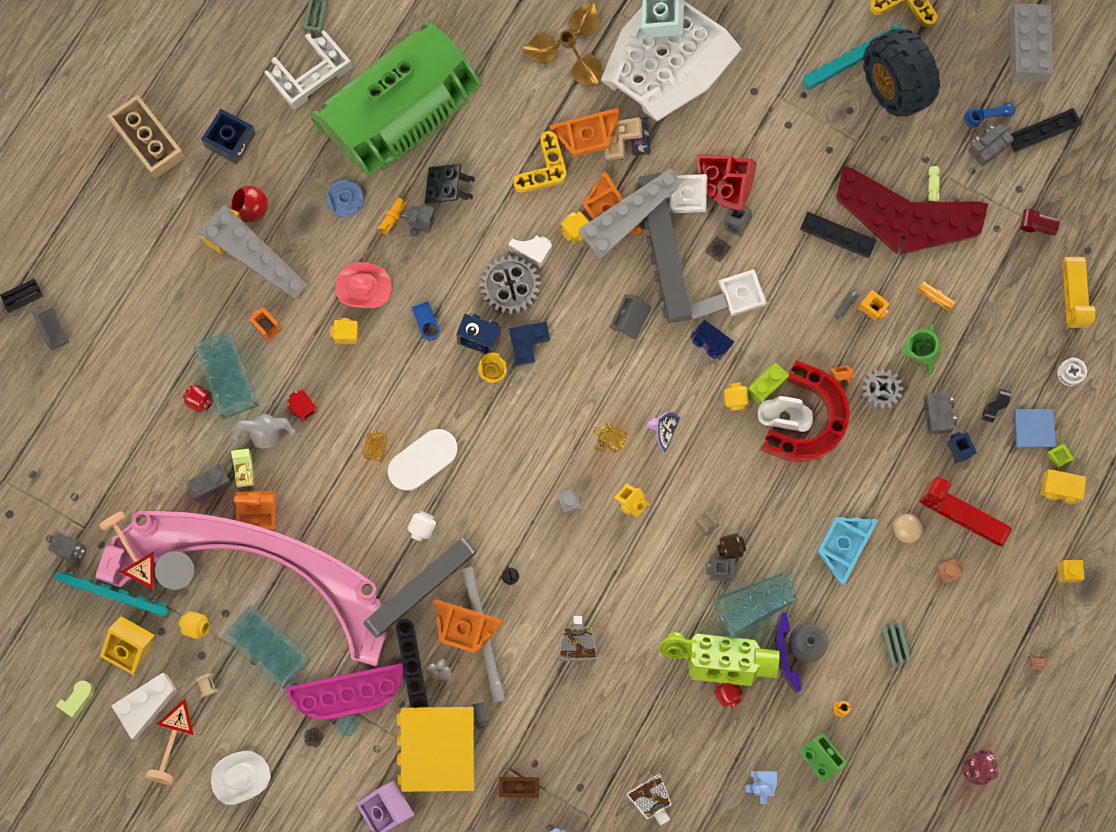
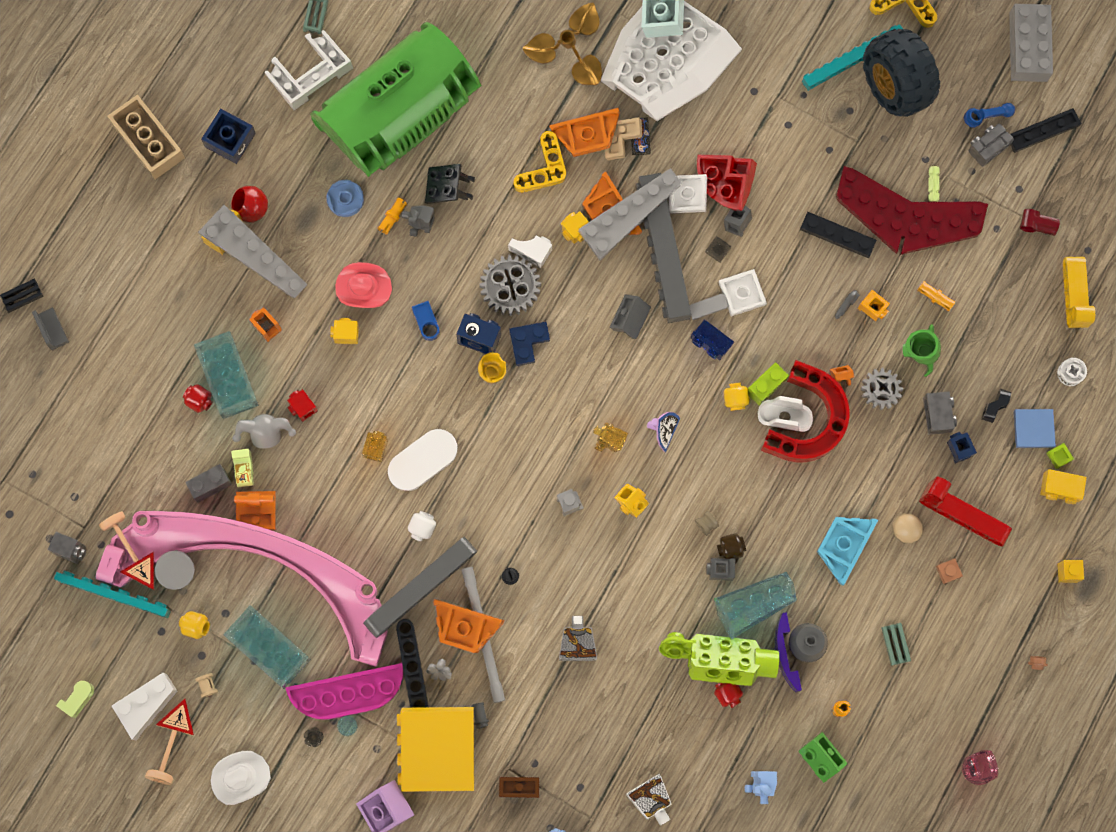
yellow slope [100,616,155,676] -> none

